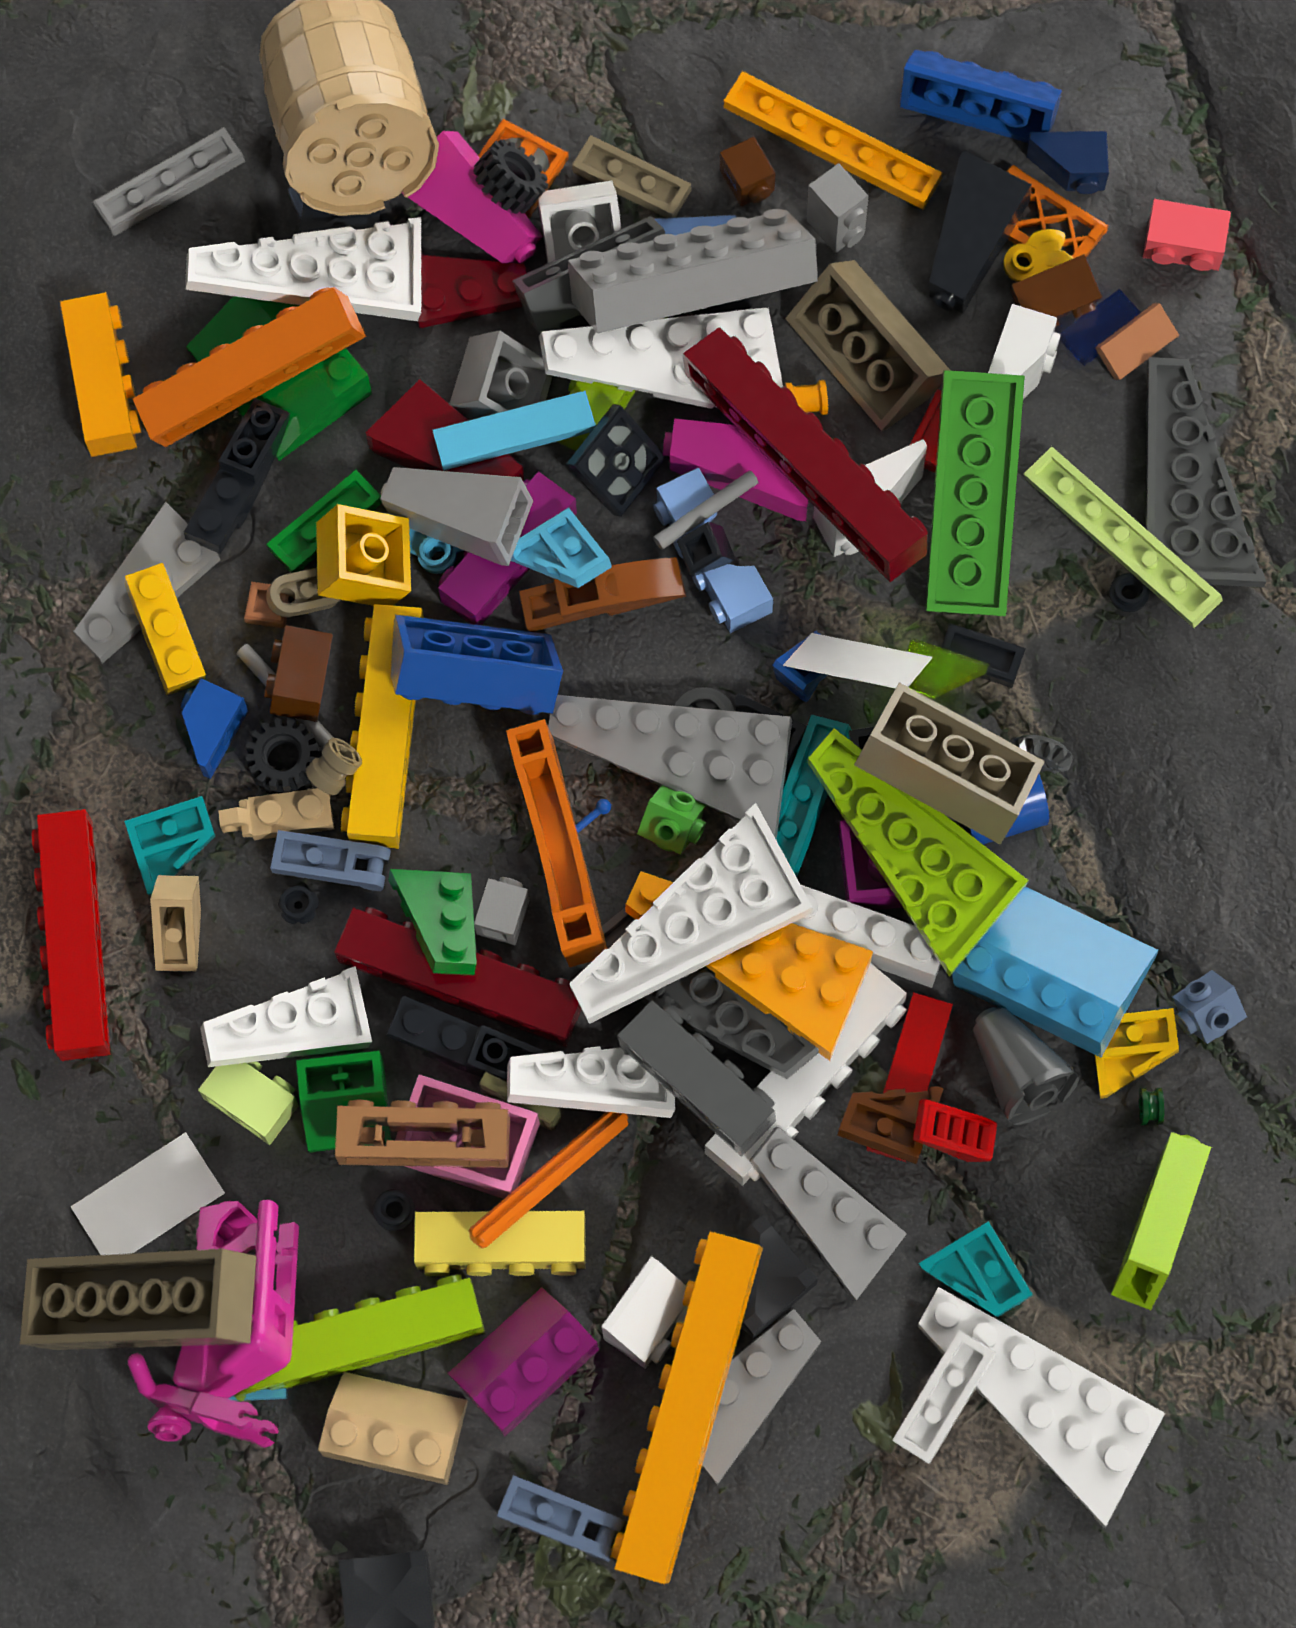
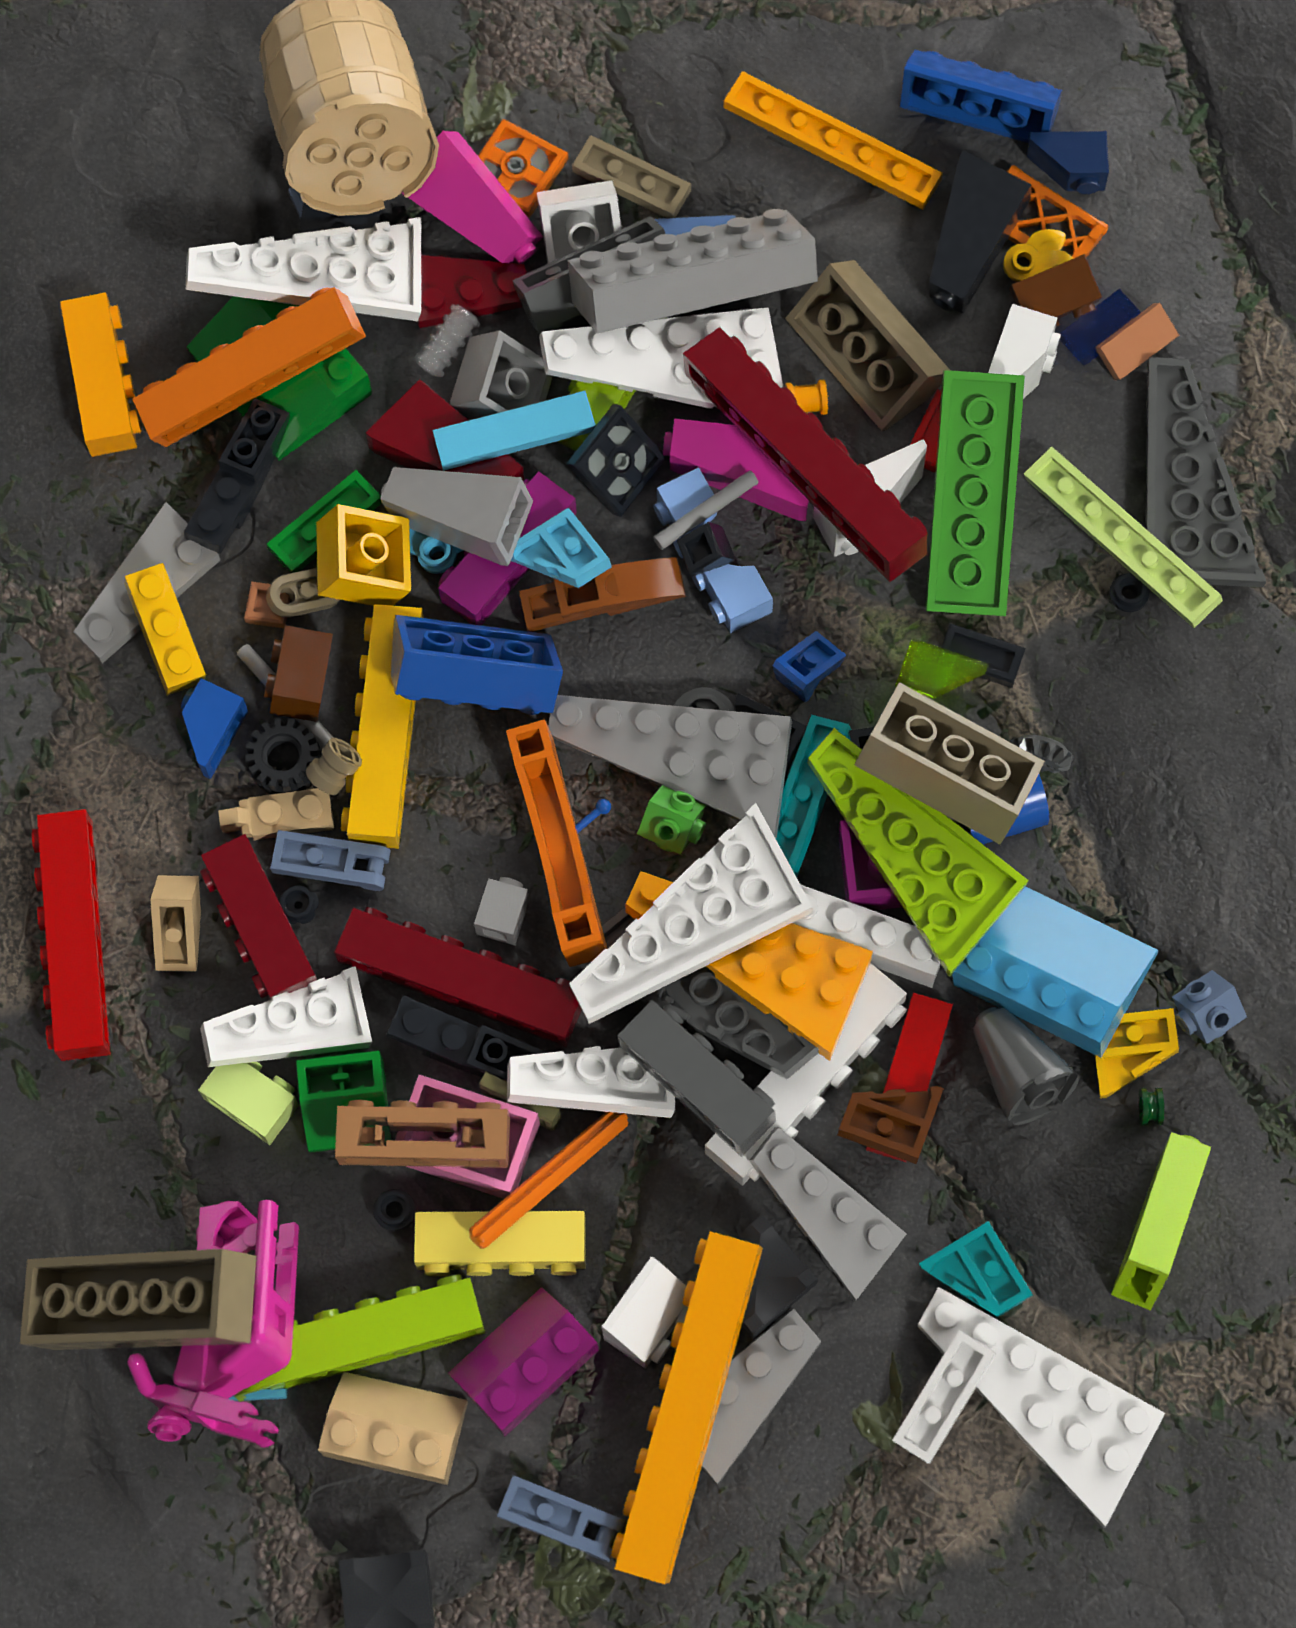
white sticker [71,1132,225,1255] -> none
light grey tile [92,127,245,236] -> none
teal wing [124,796,216,897] -> none
green wing [388,869,476,975] -> none
black tyre [473,140,548,214] -> none
reddish brown brick [720,136,775,207] -> none
white sticker [783,633,933,689] -> none
light grey brick [806,163,869,253] -> none
red slope [913,1099,997,1162] -> none
coral brick [1143,199,1231,271] -> none
none -> dark red brick [200,834,317,999]
none -> clear piece [414,304,480,378]

